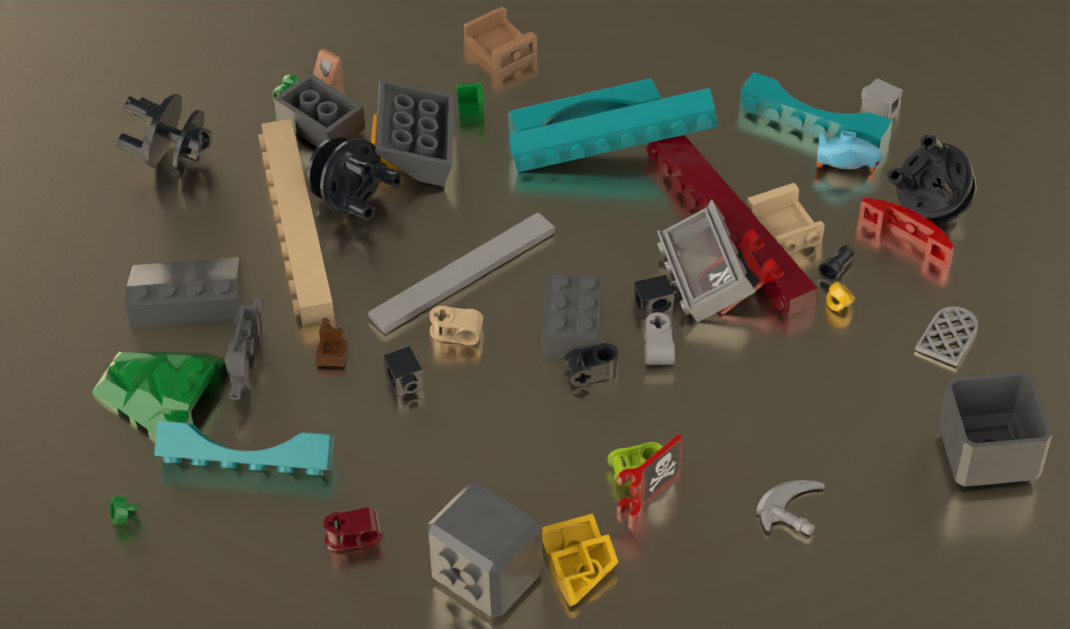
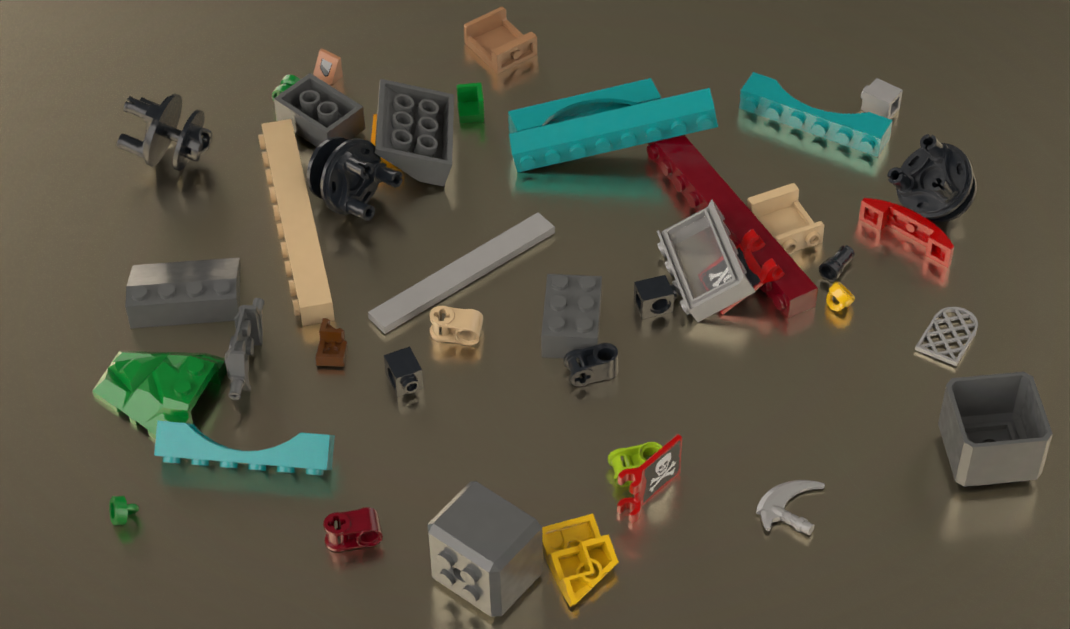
light grey piece [644,312,675,365] -> none
medium azure animal [817,131,884,173] -> none

